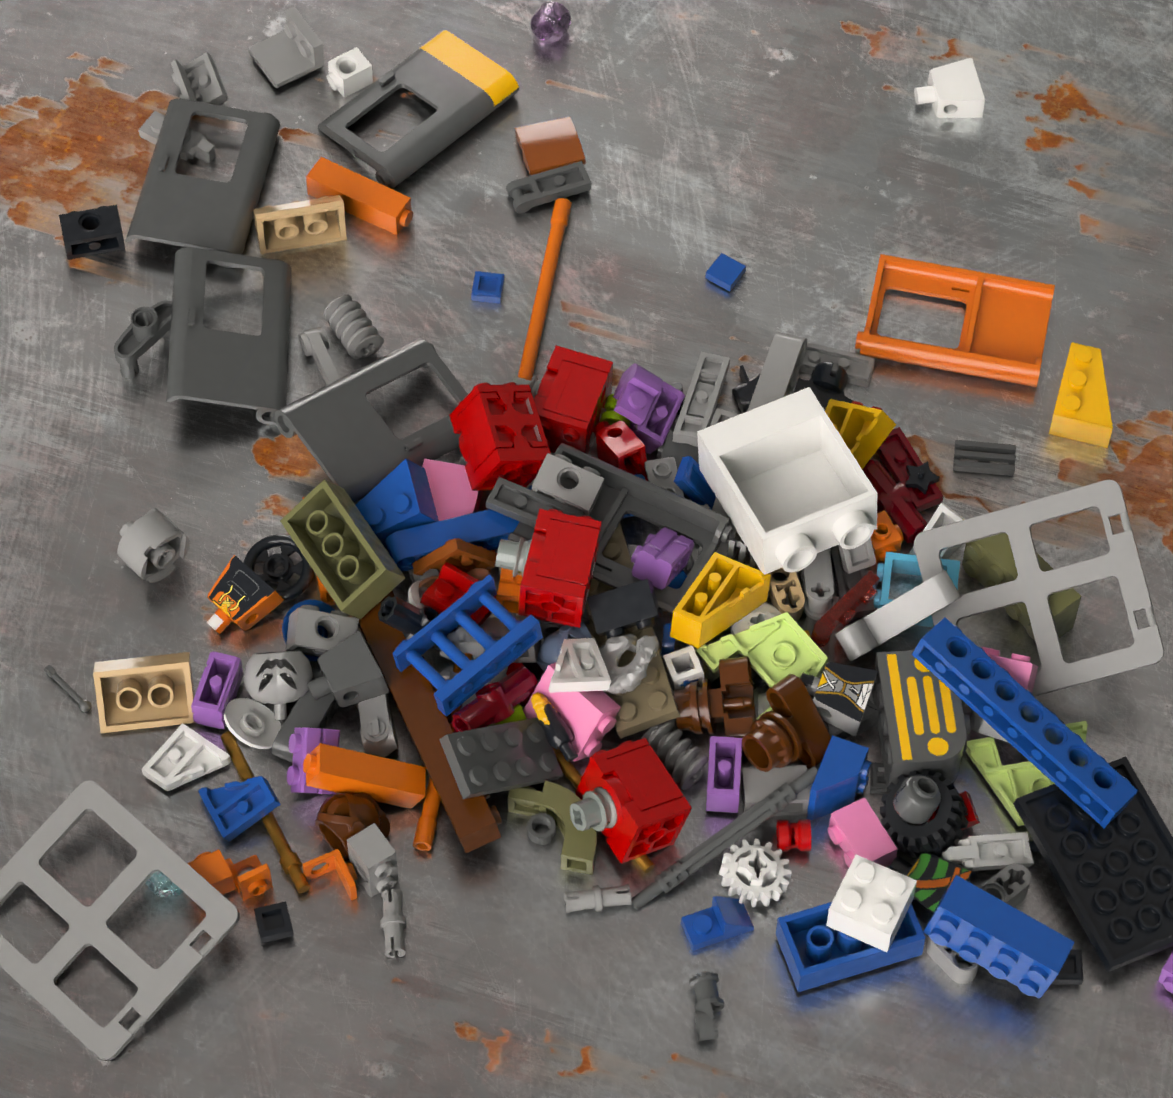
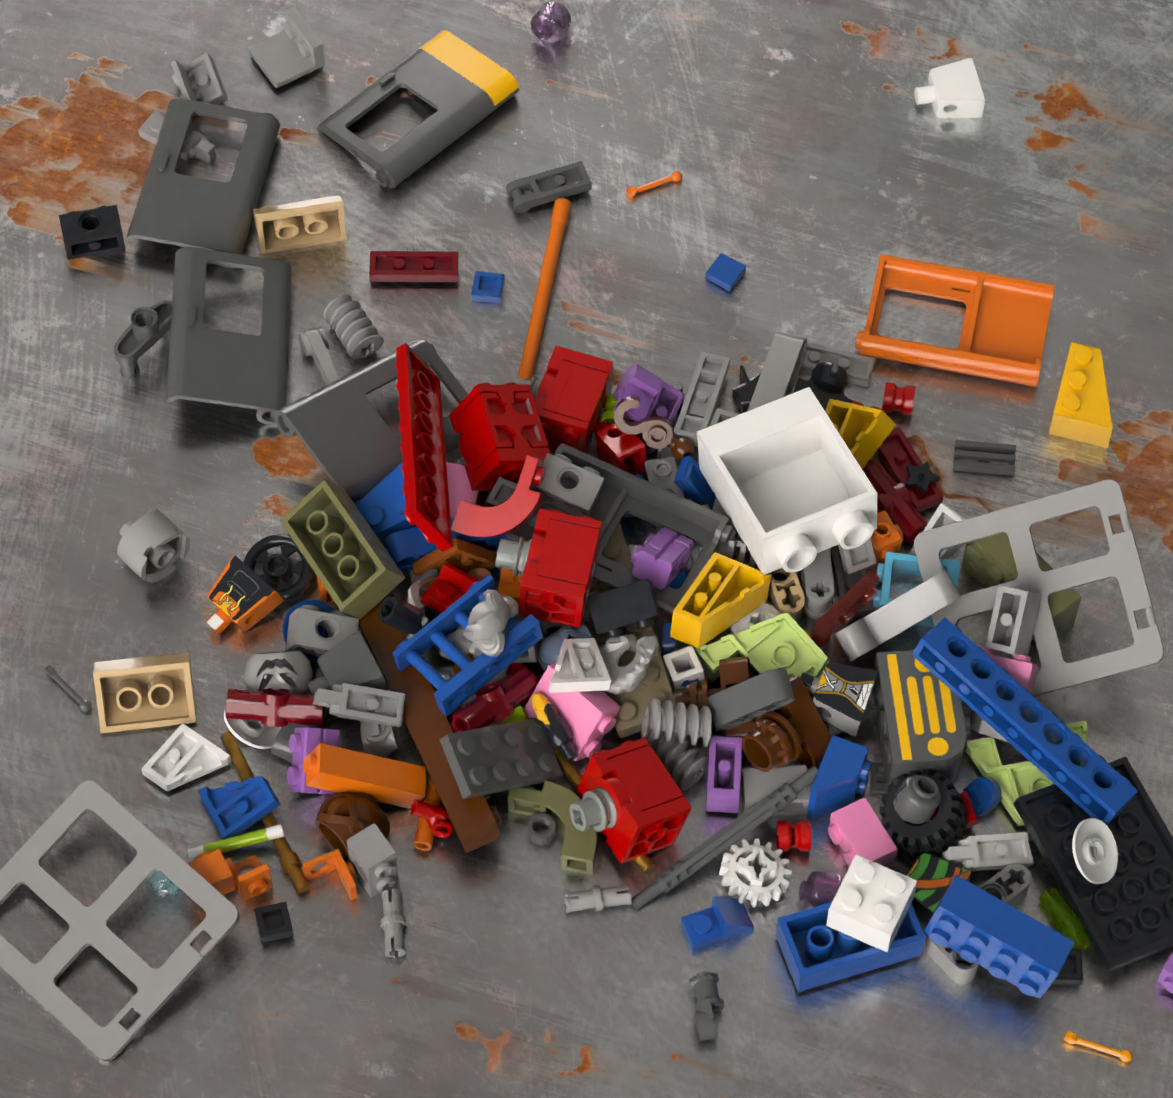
medium lavender brick [191,651,244,729] -> none
orange brick [306,157,413,235] -> none
white brick [327,47,373,98] -> none
dark orange slope [515,116,586,175] -> none
none -> lime bar [187,824,285,861]
none -> dark red piece [225,688,325,727]
none -> light grey hinge [313,683,405,727]
none -> dark red plate [369,251,459,282]
none -> red plate [395,343,453,552]
none -> red arm [410,799,453,838]
none -> arch [451,455,546,538]
none -> light grey hair [463,590,519,657]
none -> piece [614,396,695,461]
none -> orange hinge [626,171,682,199]
none -> light grey piece [641,698,712,747]
none -> dark grey beam [707,668,795,731]
none -> clear purple head [799,871,843,909]
none -> red wheel [882,382,916,416]
none -> blue tile [963,777,1001,816]
none -> light grey brick [985,585,1042,656]
none -> clear neon green pin [1039,887,1091,950]
none -> light orange hinge [1064,1032,1133,1063]
none -> white dish [1072,818,1118,884]

